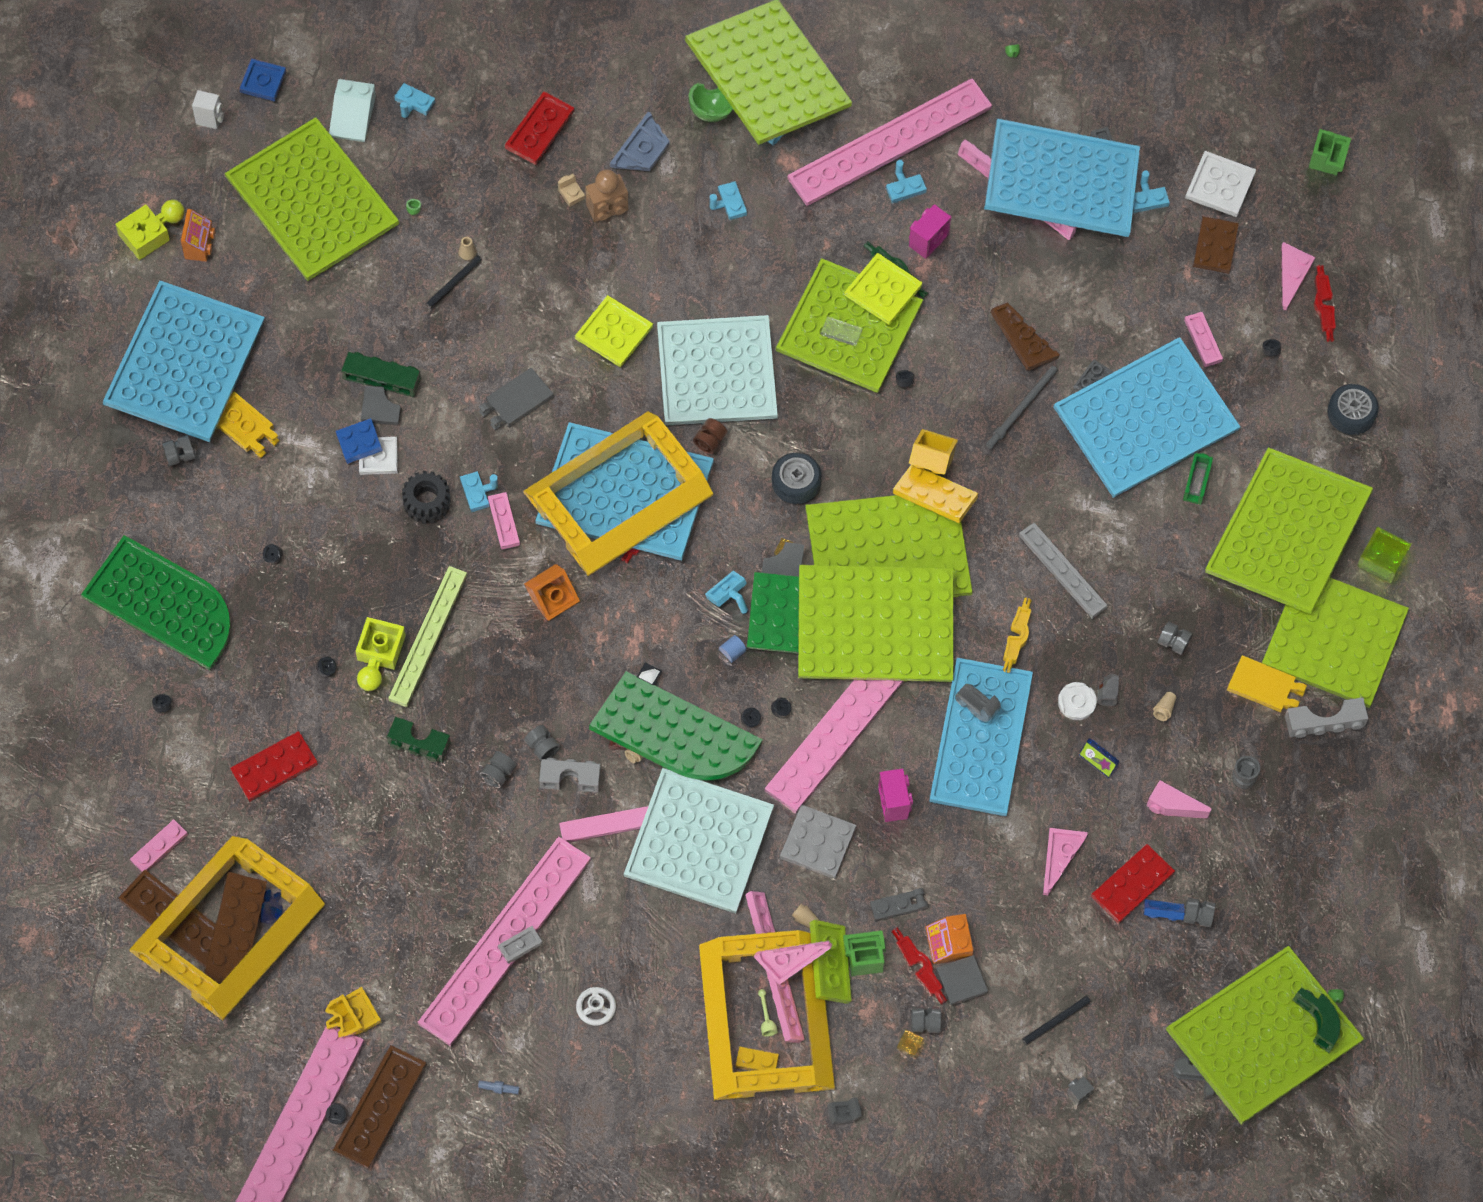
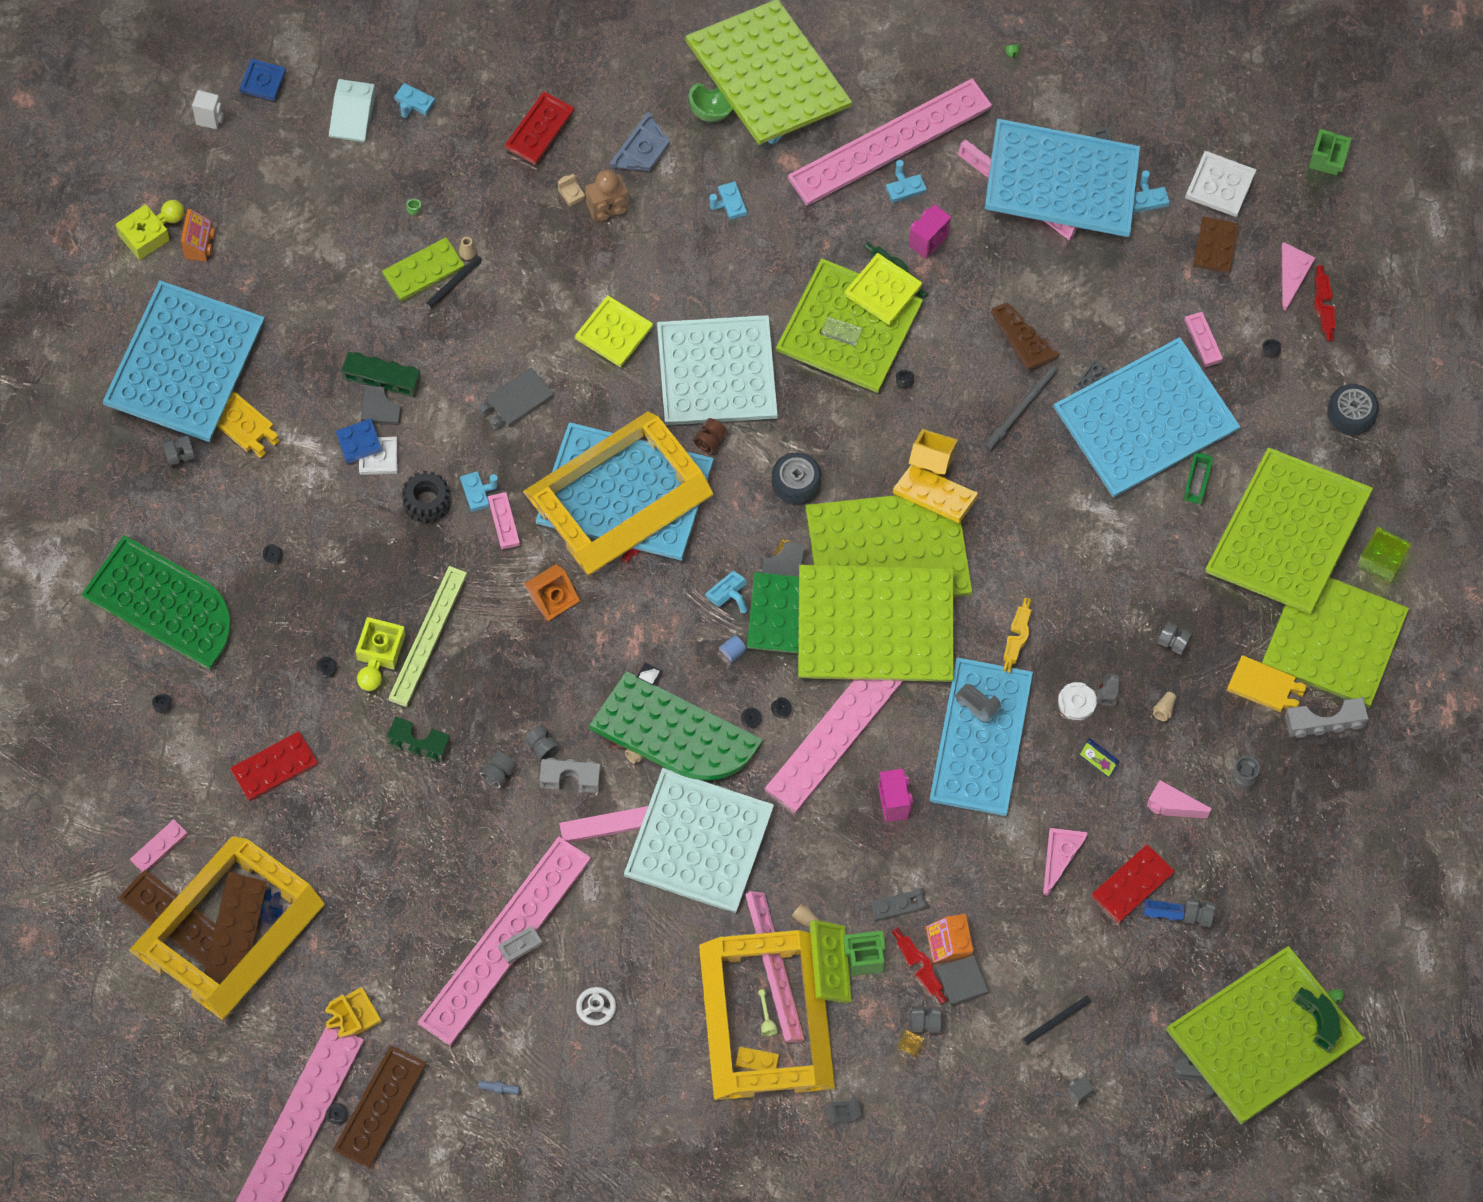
lime plate [225,117,399,281] -> none
bright pink wing [754,941,832,984] -> none
light grey plate [780,805,856,879] -> none
light grey plate [1019,523,1107,619] -> none
none -> lime plate [382,237,465,302]

